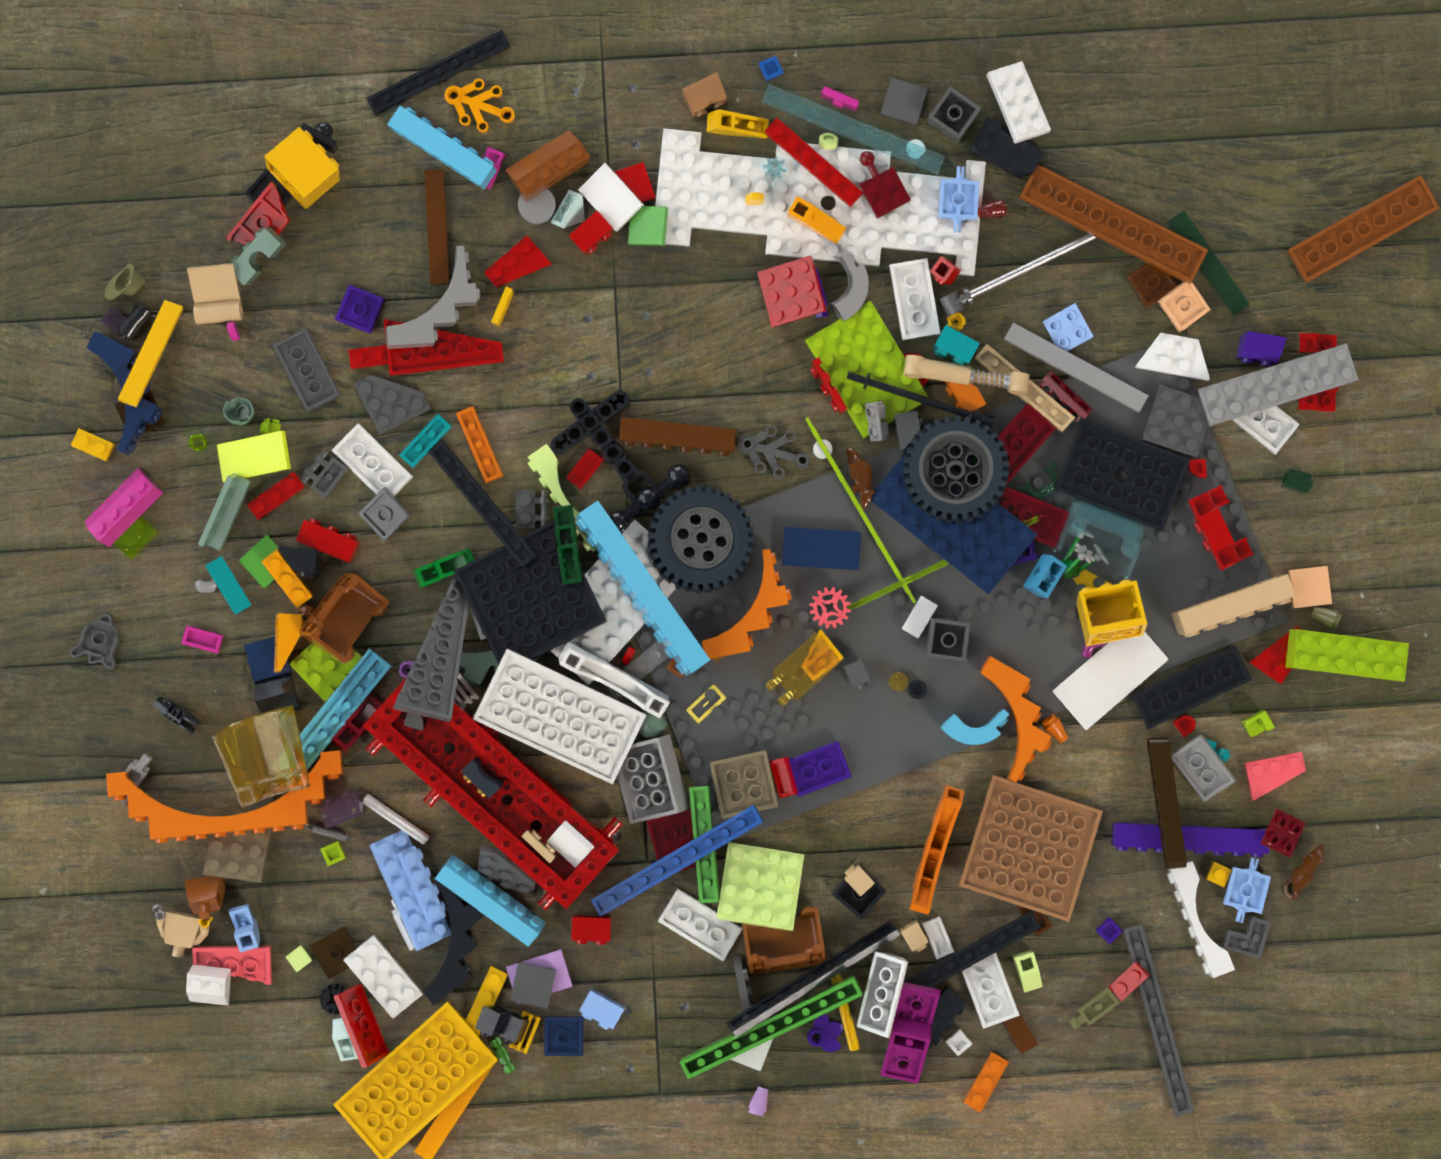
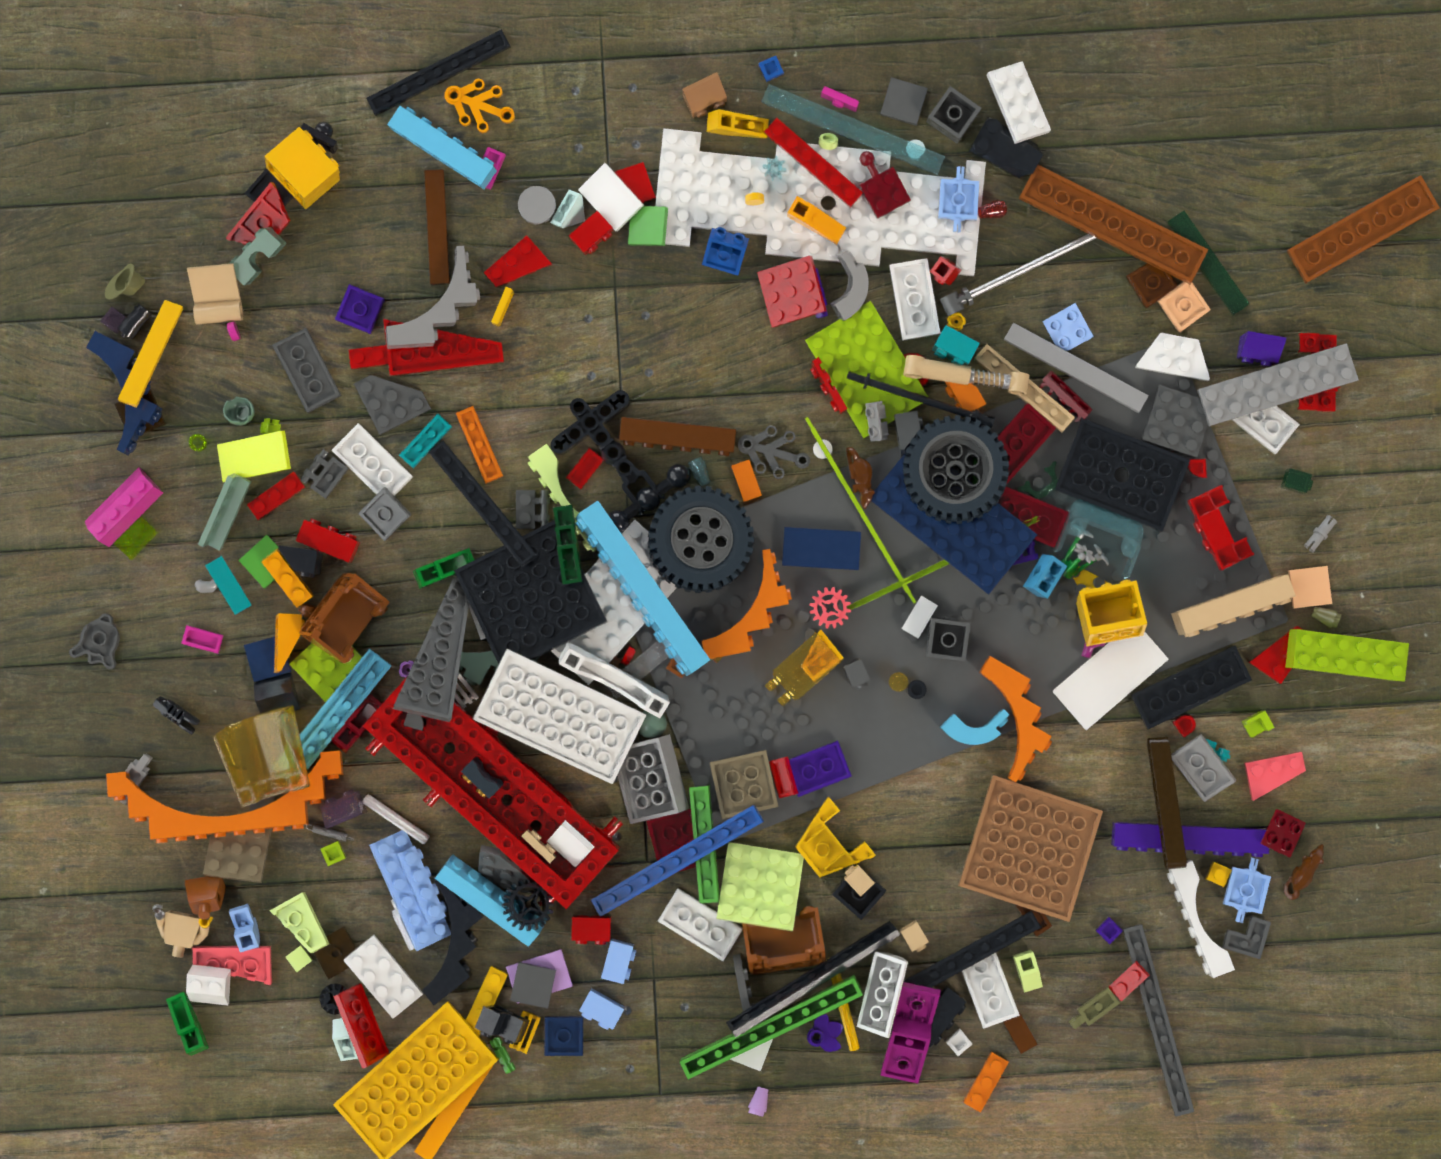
yellow plate [71,428,115,461] -> none
dark orange slope [505,130,590,202] -> none
light yellow tile [686,684,726,724] -> none
orange arch [910,785,964,915] -> none
white tile [922,916,954,959] -> none
orange cone [1042,714,1069,743] -> none
none -> green slope [166,992,209,1056]
none -> yellowish green wing [270,892,329,953]
none -> black gear [502,878,554,932]
none -> light blue brick [601,939,636,984]
none -> clear light blue cone [688,456,711,486]
none -> blue plate [702,227,749,275]
none -> orange tile [731,460,762,502]
none -> yellow wing [795,797,876,877]
none -> light grey pin [1304,515,1337,552]

